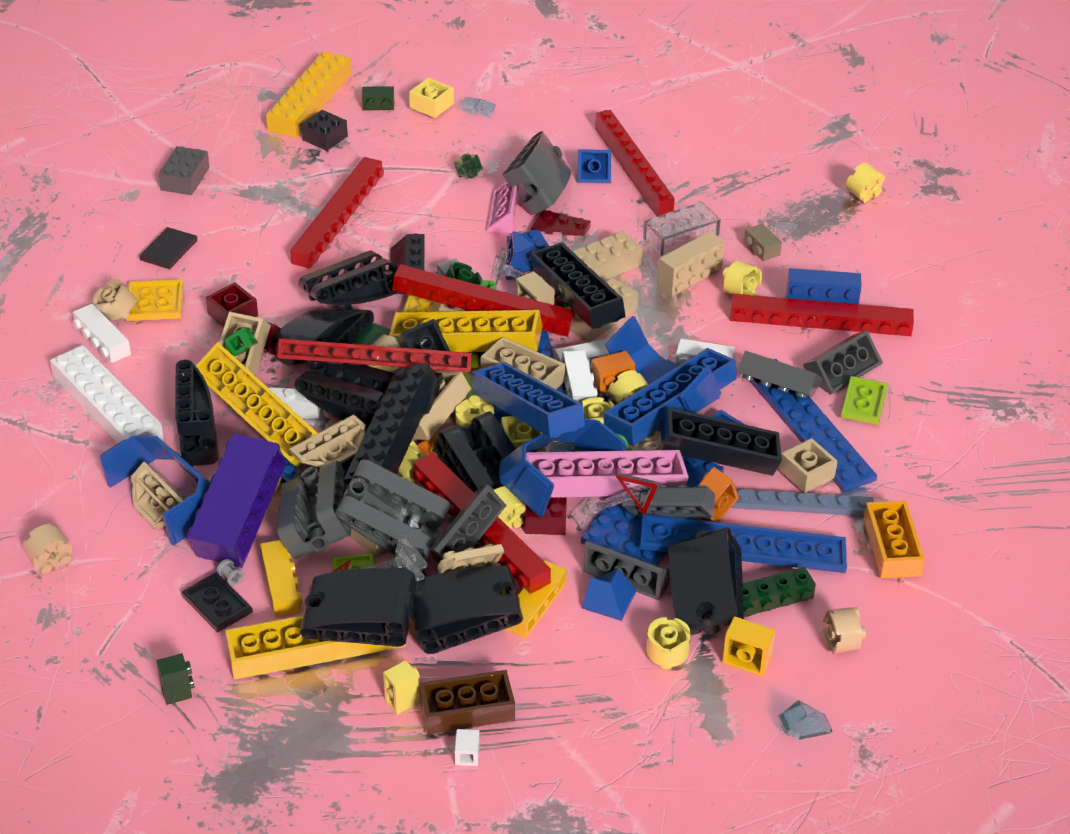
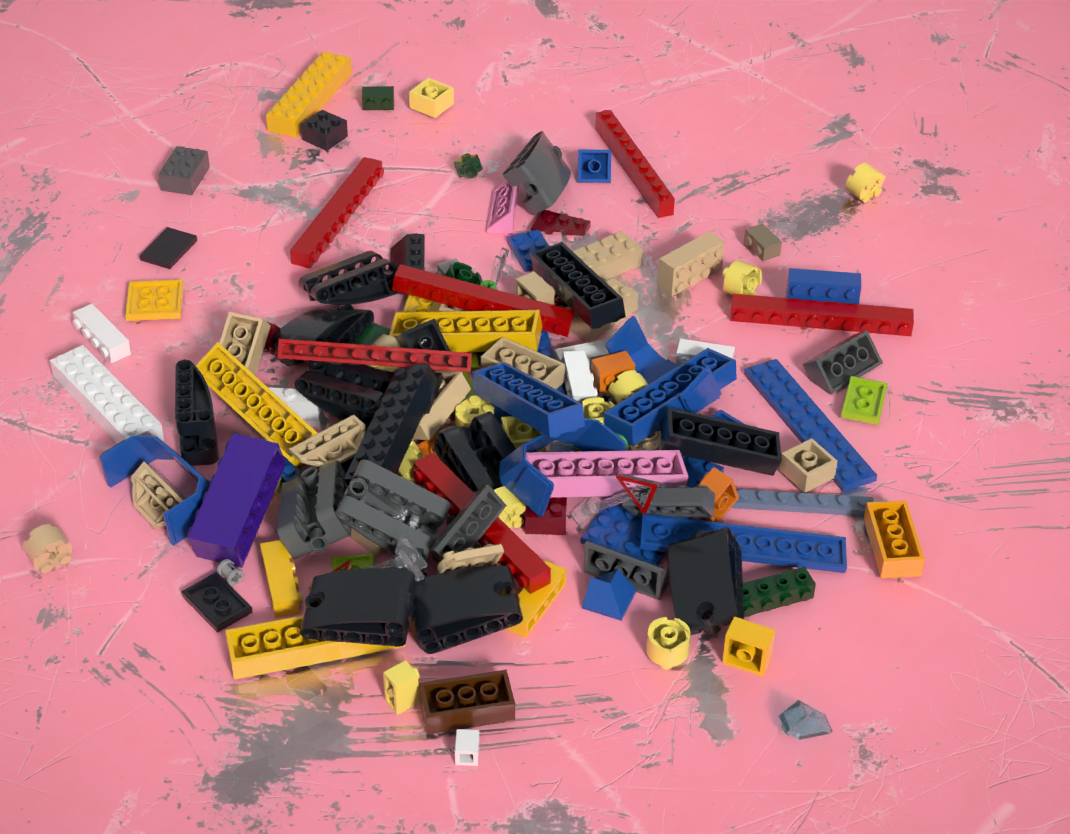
tan brick [93,279,137,321] -> none
dark green brick [156,653,195,705] -> none
dark red brick [206,282,258,327] -> none
green brick [224,327,258,356] -> none
clear light blue slope [460,97,496,118] -> none
blue slope [504,231,534,280] -> none
clear brick [643,202,721,256] -> none
dark grey slope [738,351,823,399] -> none
tan brick [822,607,866,654] -> none

